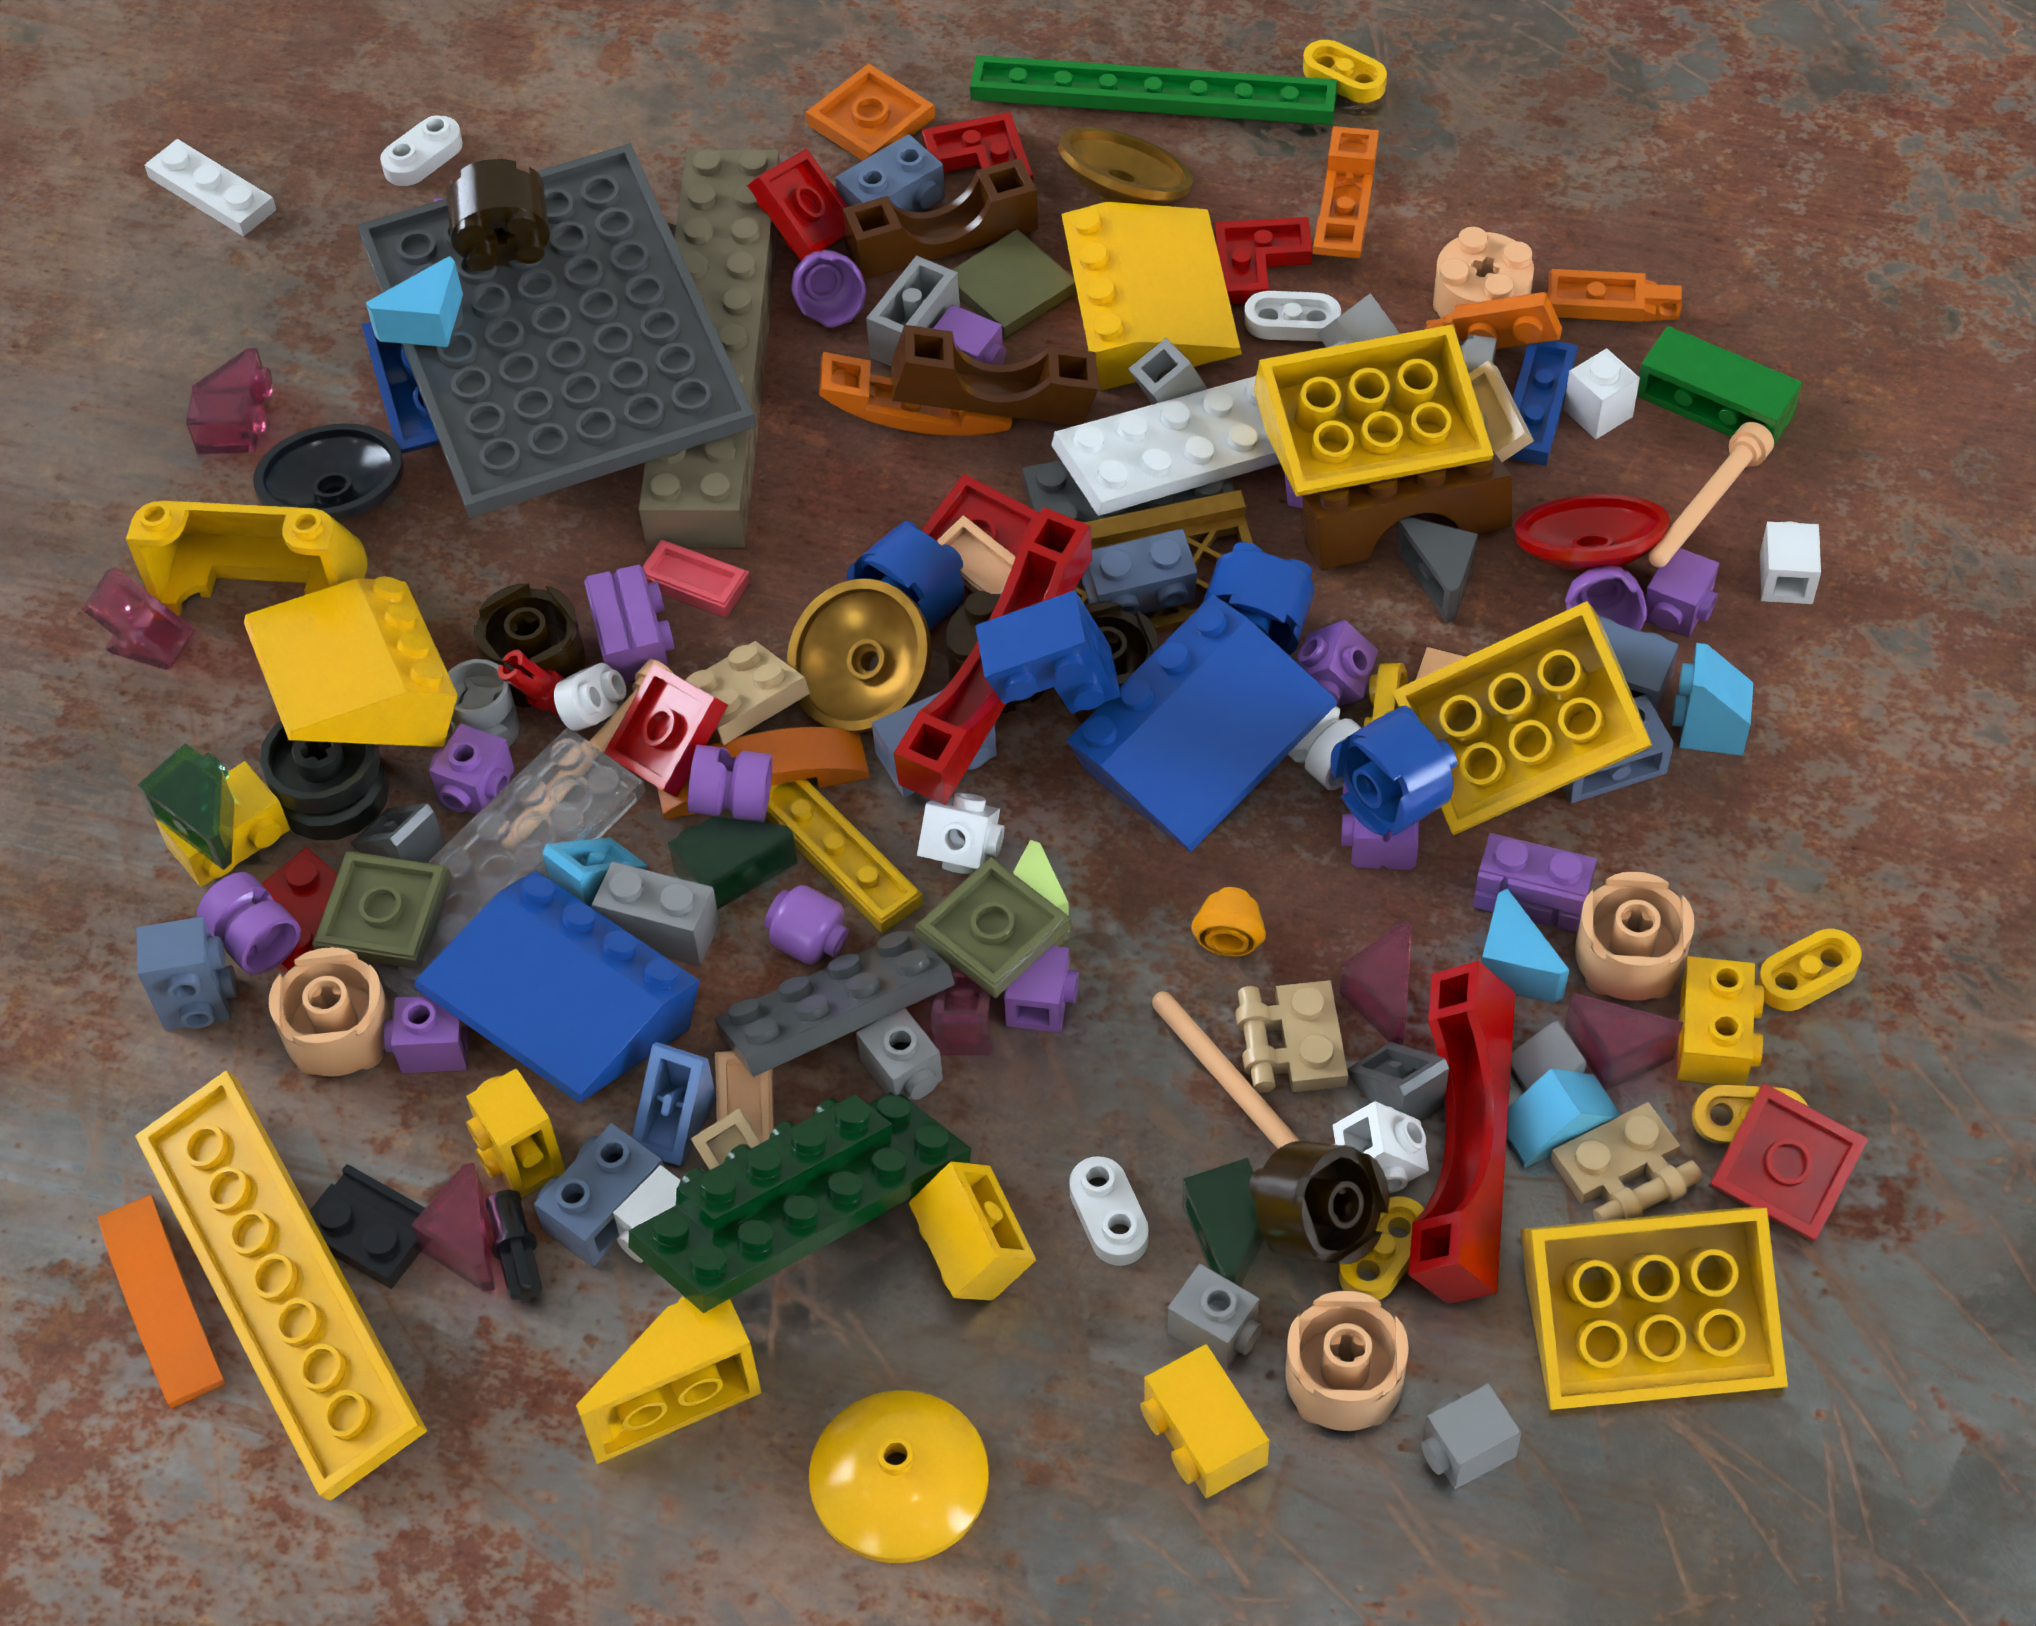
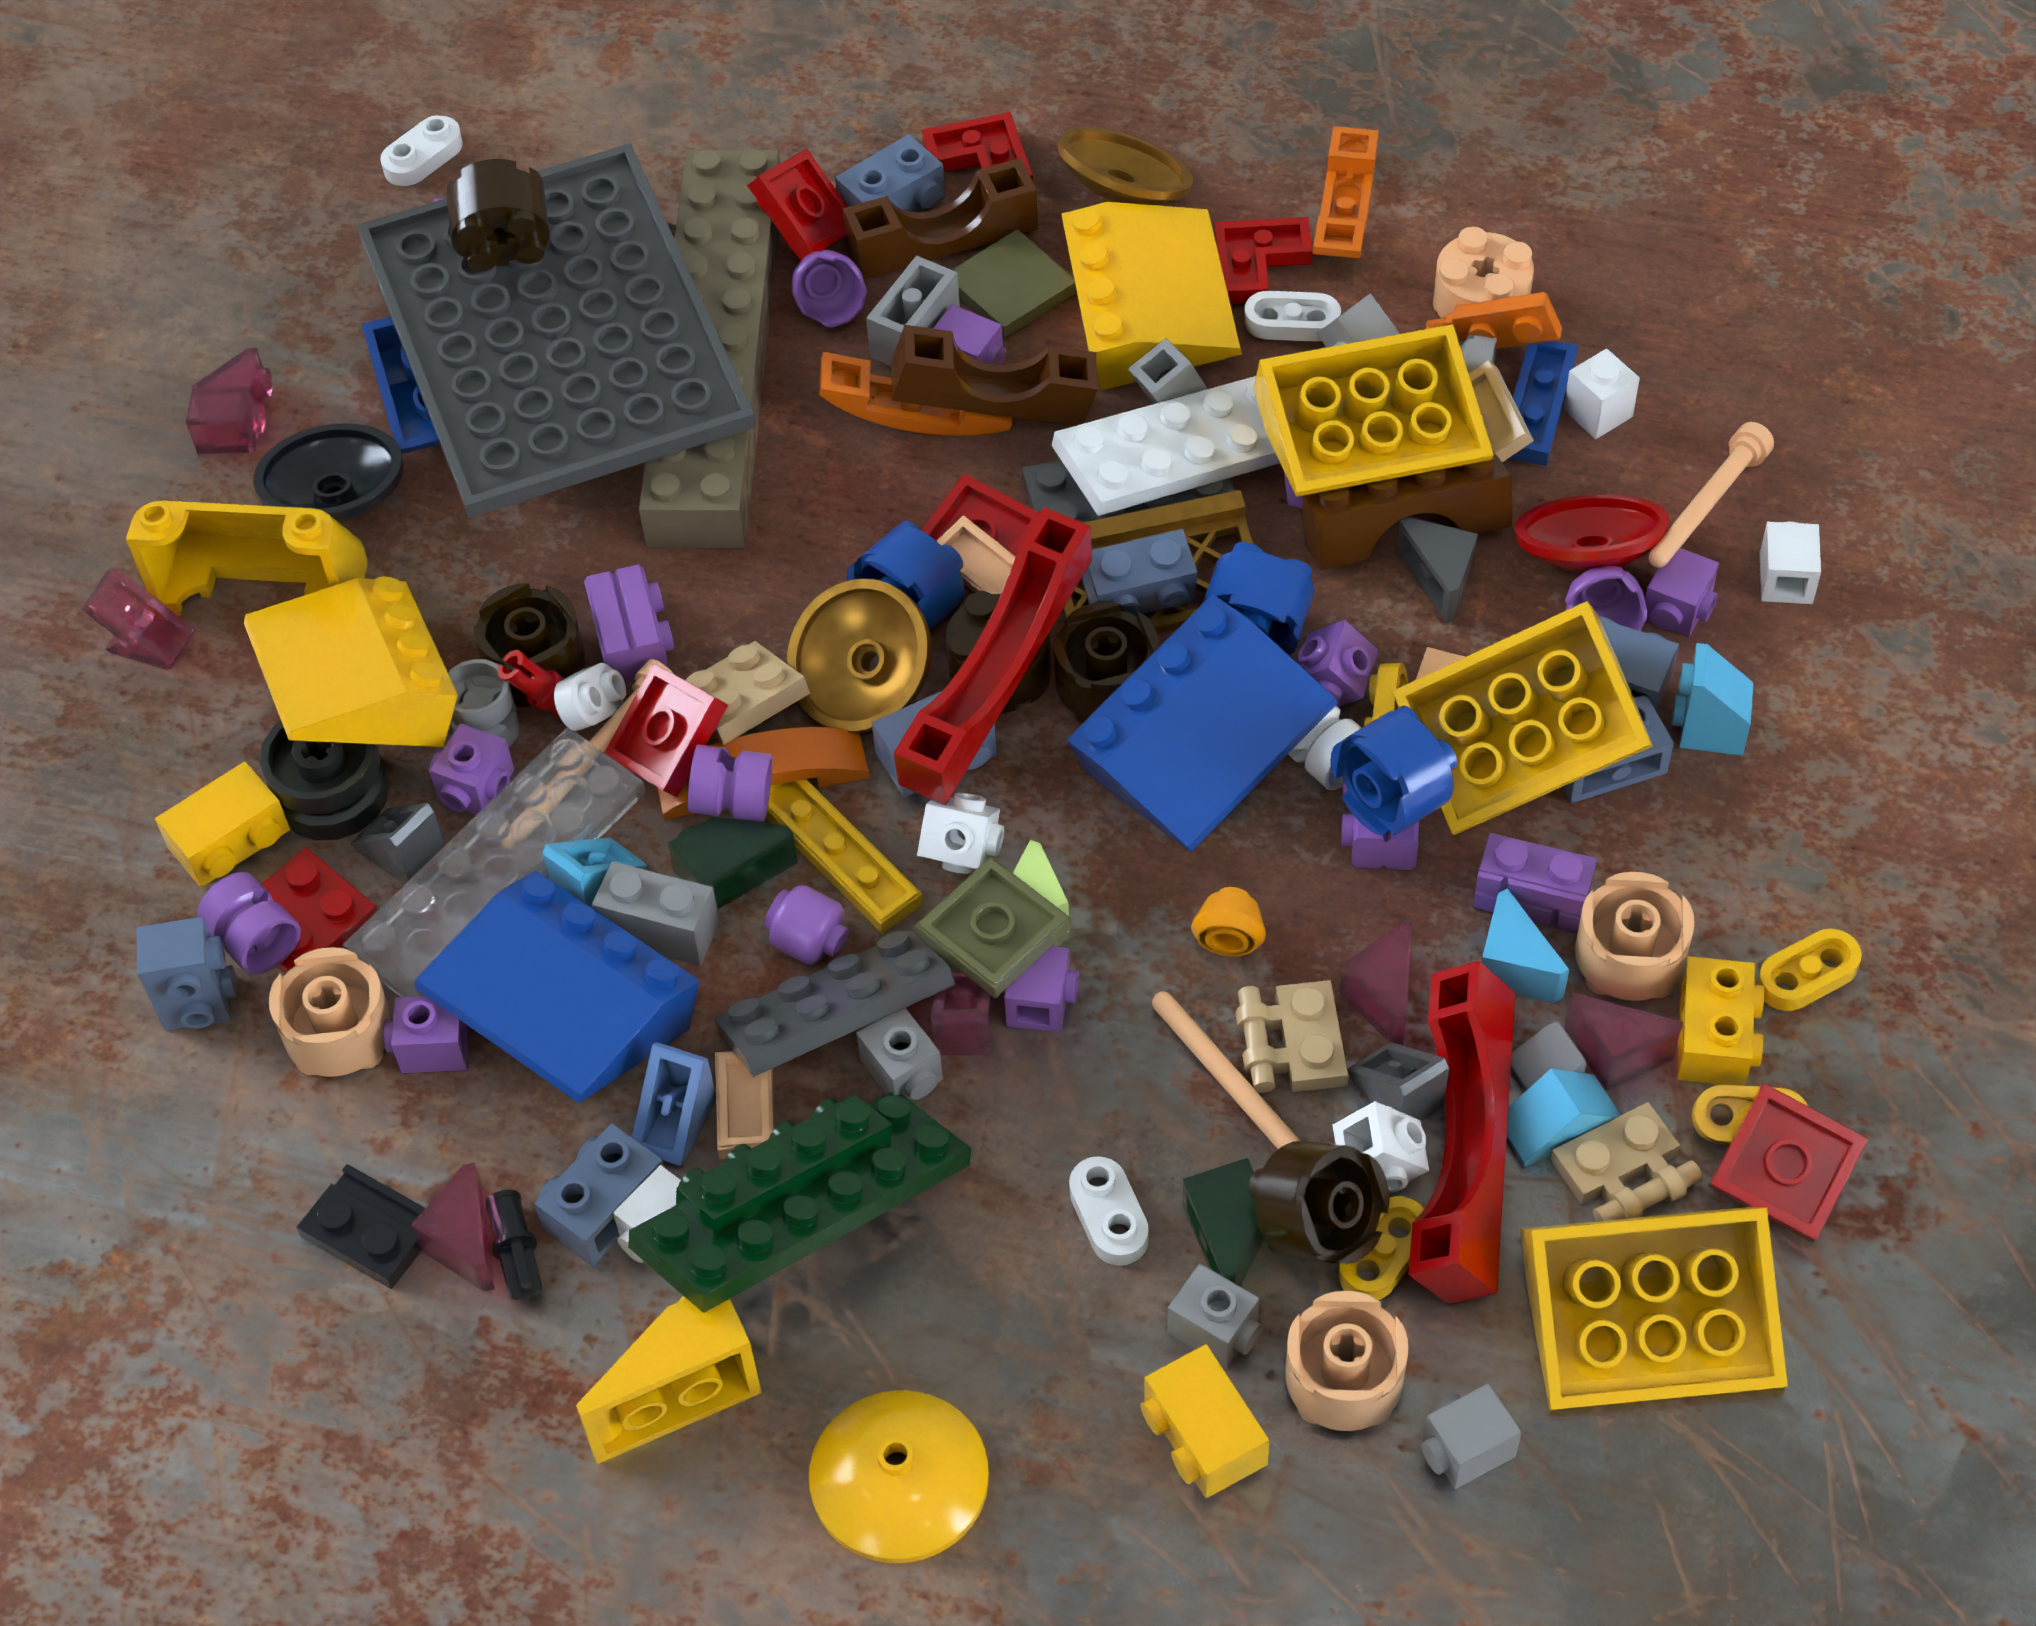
orange slope [97,1194,226,1409] -> none
yellow plate [135,1070,427,1501] -> none
clear green slope [138,743,234,870] -> none
white plate [144,139,276,237] -> none
olive tile [313,851,452,969] -> none
medium azure slope [366,256,463,347] -> none
yellow brick [465,1068,566,1198] -> none
coral tile [643,539,751,618] -> none
tan plate [691,1108,761,1170] -> none
orange plate [806,63,935,161] -> none
yellow brick [909,1161,1036,1301] -> none
green plate [970,55,1337,125] -> none
blue brick [975,590,1121,714] -> none
yellow plate [1303,40,1387,103] -> none
orange hinge [1547,269,1682,322] -> none
green brick [1636,326,1802,445] -> none

